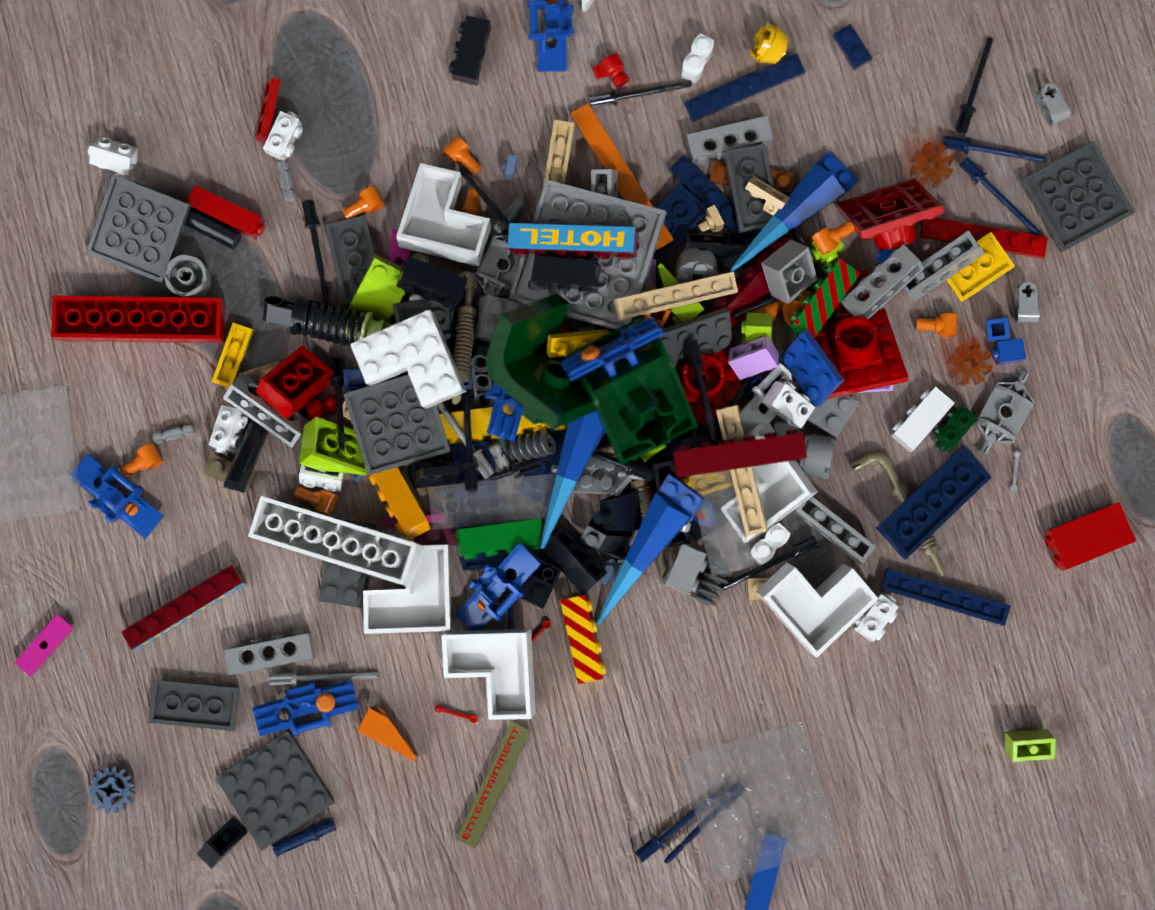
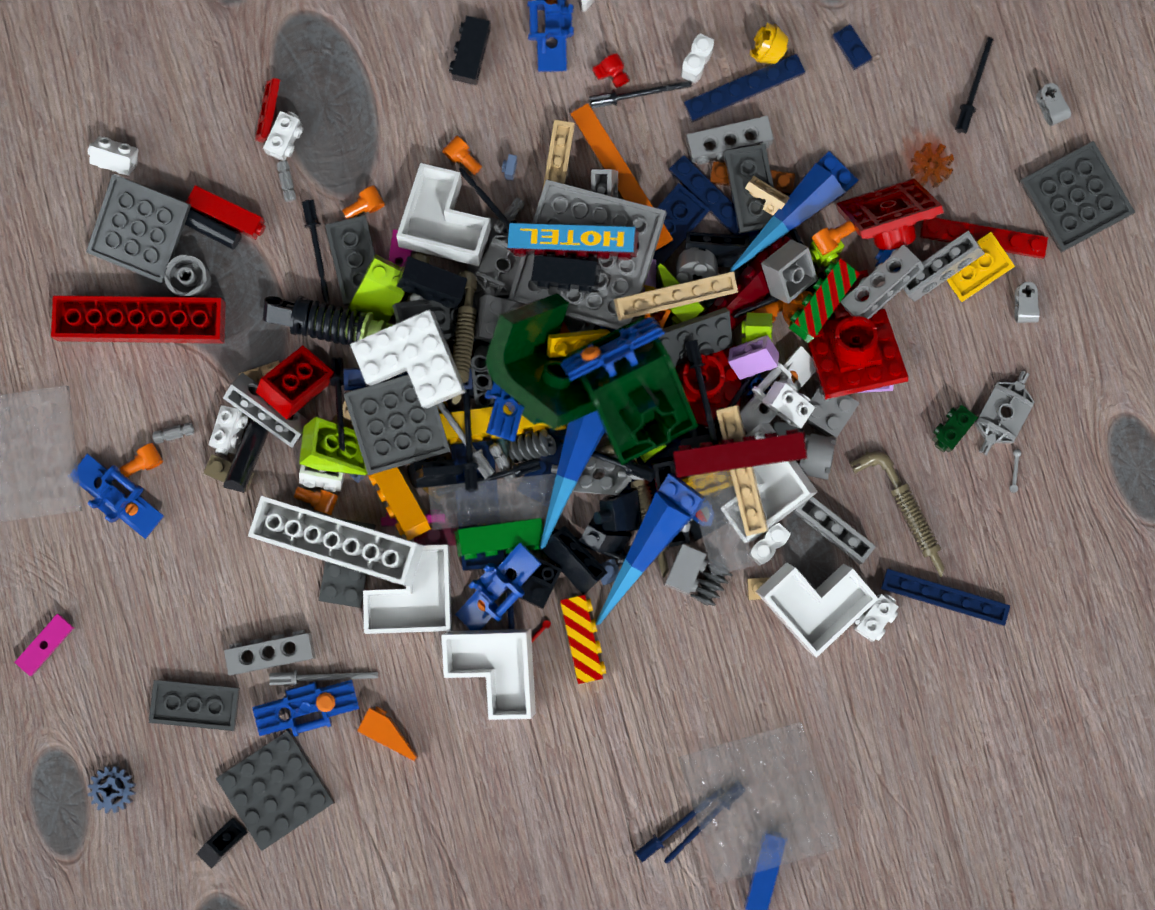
dark red brick [121,565,247,650] -> none
yellow plate [211,323,254,388] -> none
dark blue pin [272,818,337,857] -> none
red piece [306,395,337,420] -> none
red hinge [435,704,478,723] -> none
olive tile [456,721,531,848] -> none
orange cone [461,189,481,216] -> none
tan hinge [698,205,724,234] -> none
black piece [721,536,819,590] -> none
blue plate [780,330,844,407] -> none
dark blue plate [876,446,992,560] -> none
white brick [891,386,955,452] -> none
orange pin [916,313,958,337] -> none
dark blue piece [942,136,1046,162] -> none
clear orange gear [947,343,993,387] -> none
dark blue piece [959,157,1040,235] -> none
blue brick [986,315,1011,341] -> none
blue brick [991,338,1026,365] -> none
lime brick [1005,729,1055,762] -> none
red panel [1044,502,1136,571] -> none

